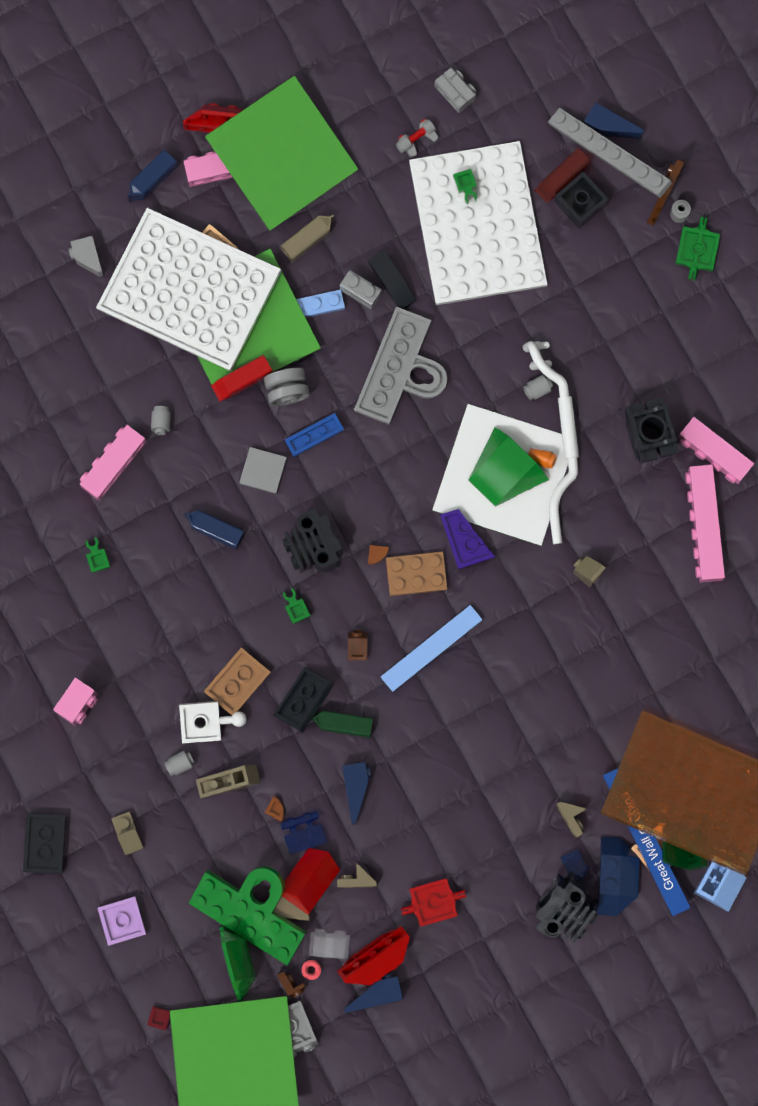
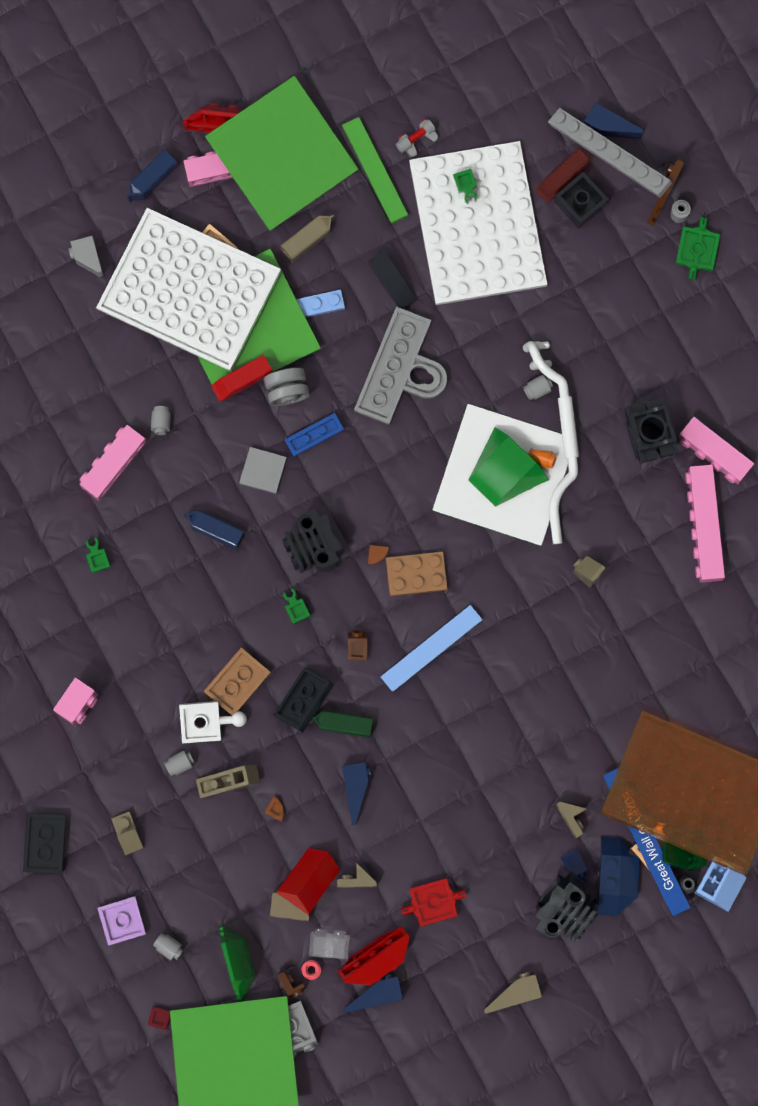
green plate [189,866,307,965] -> none
clear blue plate [280,811,327,855] -> none
light grey brick [340,270,382,310] -> none
light grey brick [434,68,476,113] -> none
dark purple wing [440,509,495,570] -> none
none -> light grey brick [153,933,183,961]
none -> bright green tile [342,117,408,224]
none -> dark tan slope [483,972,542,1014]
none -> dark grey cone [677,875,696,895]

